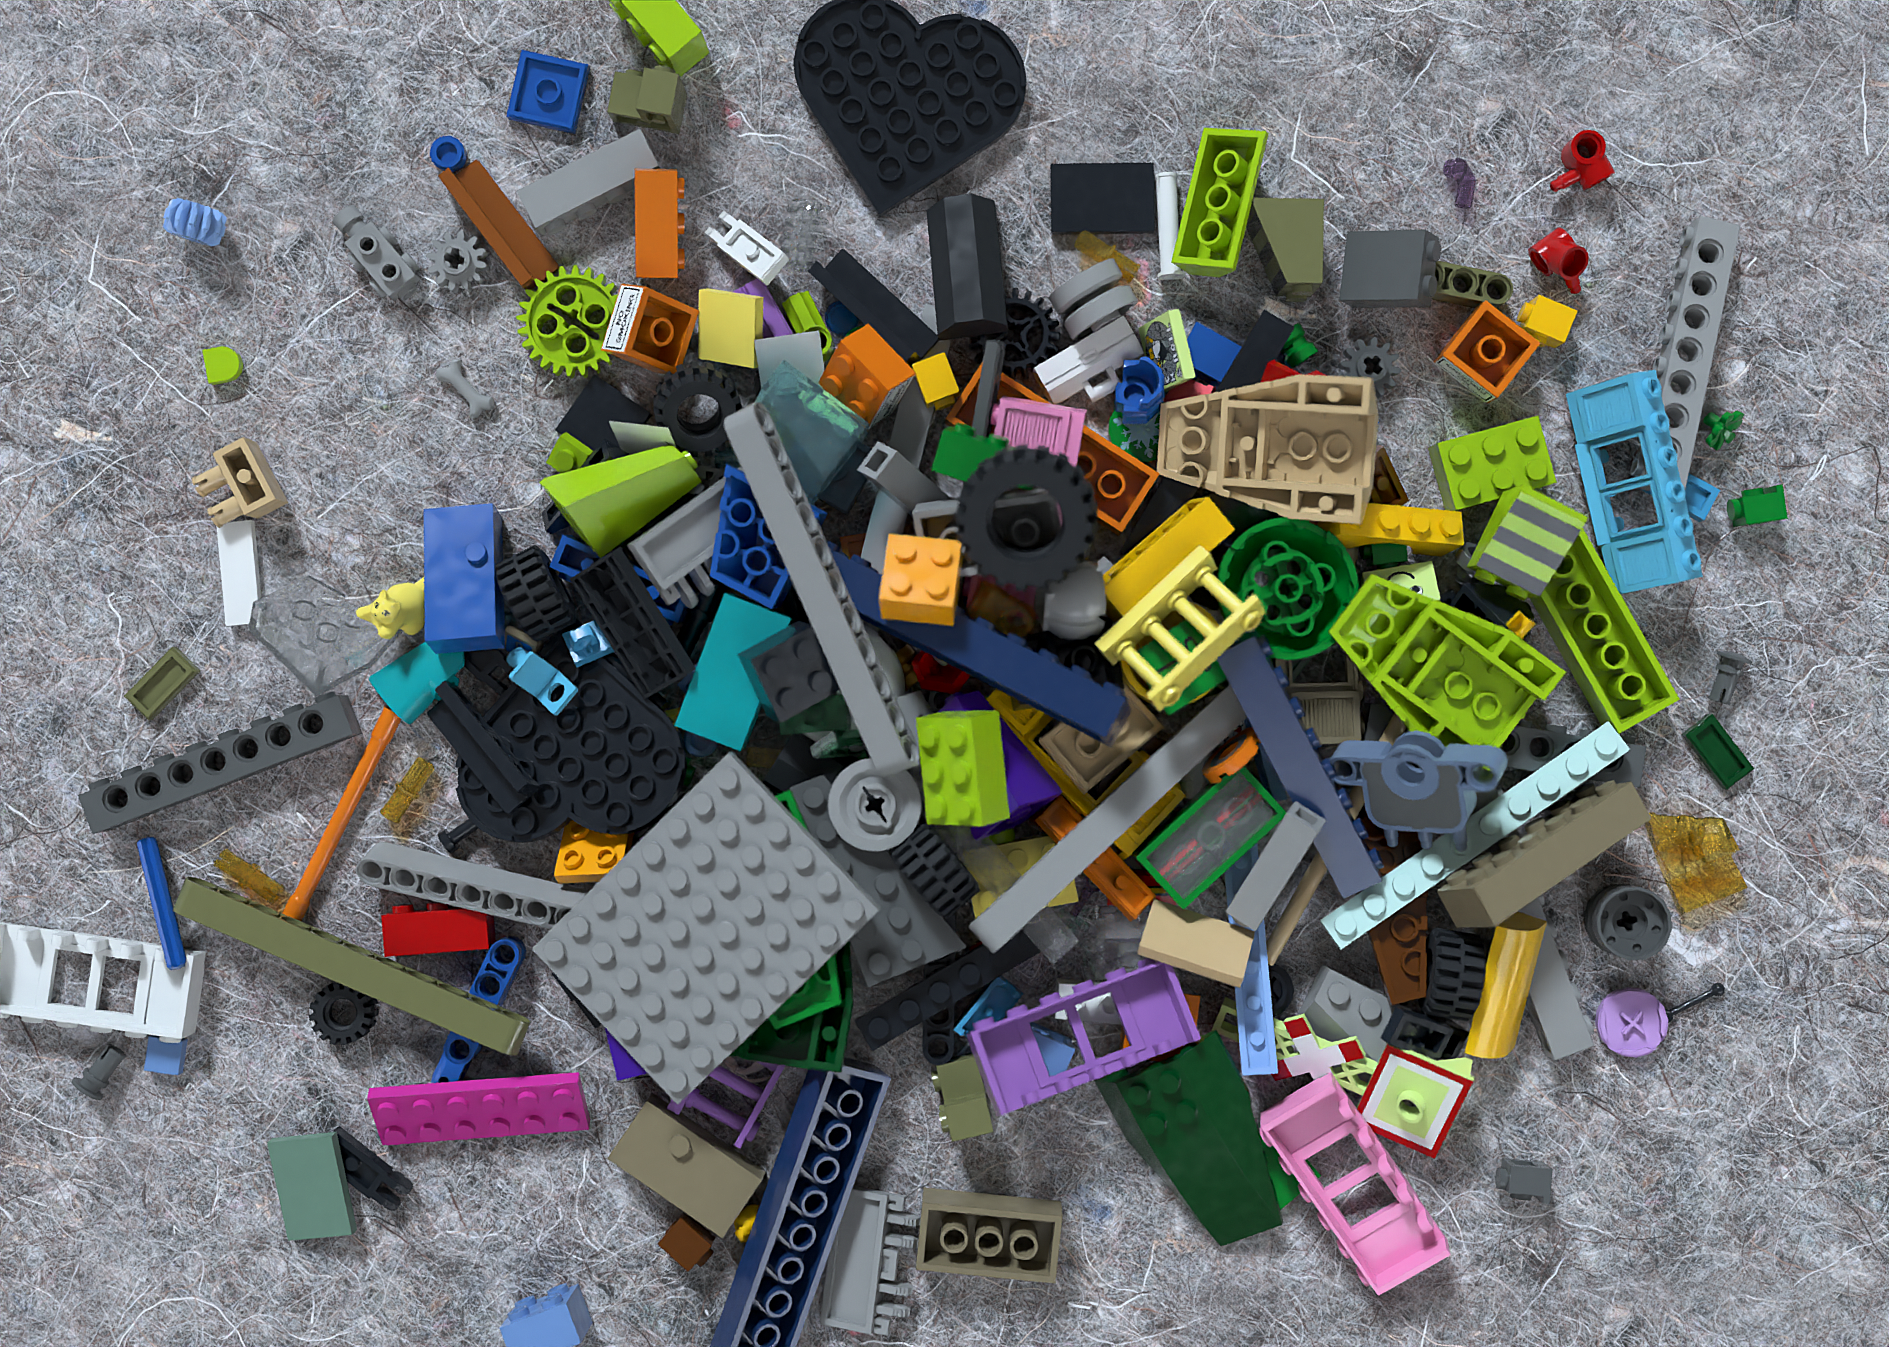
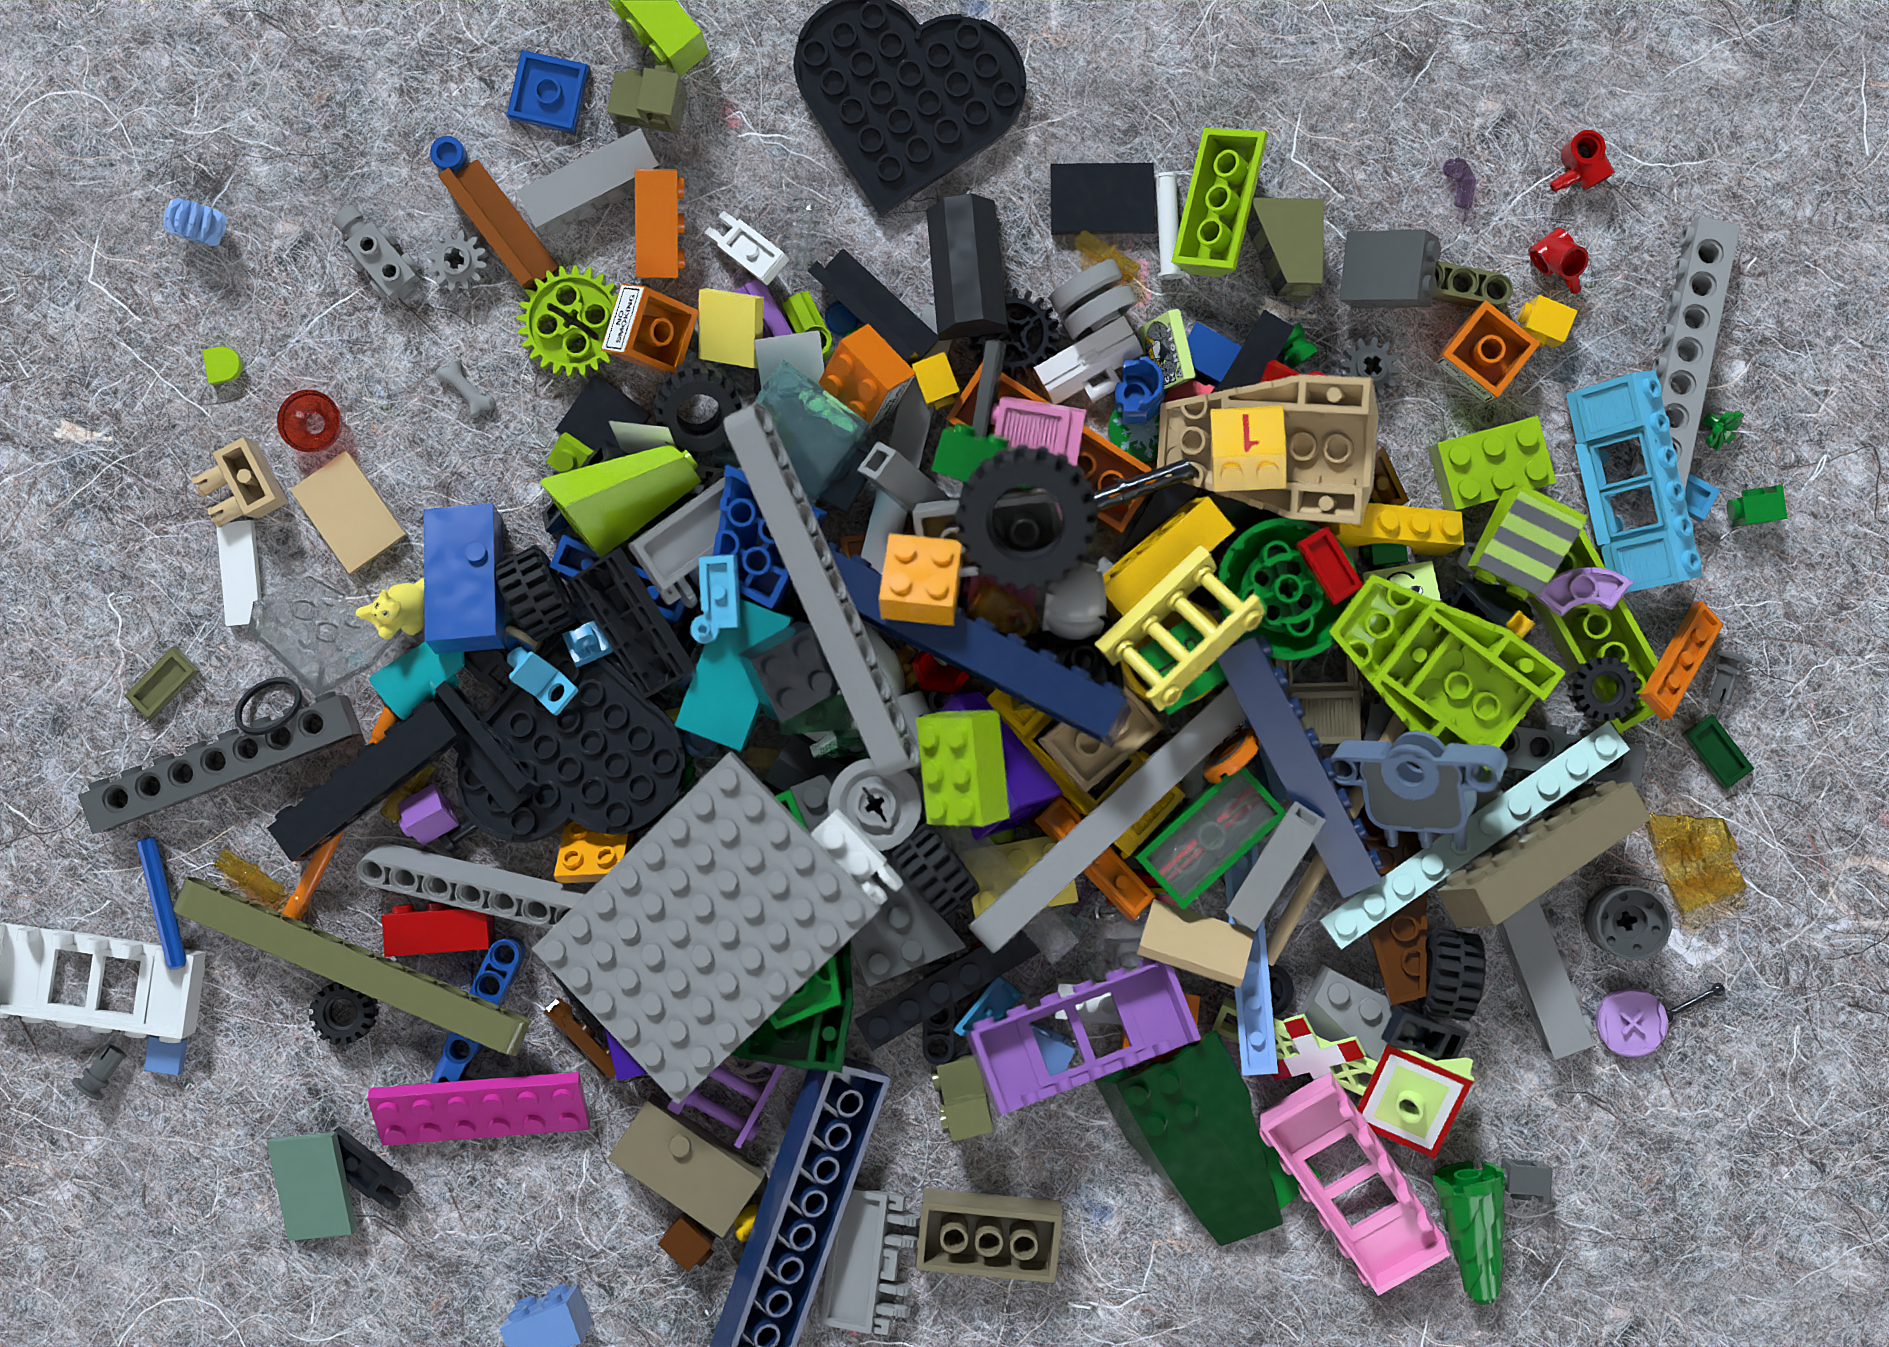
yellow brick [1465,911,1547,1059] -> none
none -> black piece [234,677,302,735]
none -> black brick [267,700,468,862]
none -> clear red piece [277,389,342,453]
none -> tan tile [290,450,408,575]
none -> medium lavender brick [397,783,459,846]
none -> reddish brown hinge [543,997,616,1082]
none -> medium azure hinge [691,555,741,644]
none -> white hinge [811,809,903,905]
none -> black pin [1094,457,1194,512]
none -> yellow slope [1210,406,1286,492]
none -> red tile [1295,525,1363,606]
none -> green cone [1432,1161,1505,1305]
none -> lavender tile [1534,567,1633,616]
none -> black tyre [1568,657,1640,721]
none -> orange tile [1639,600,1724,721]

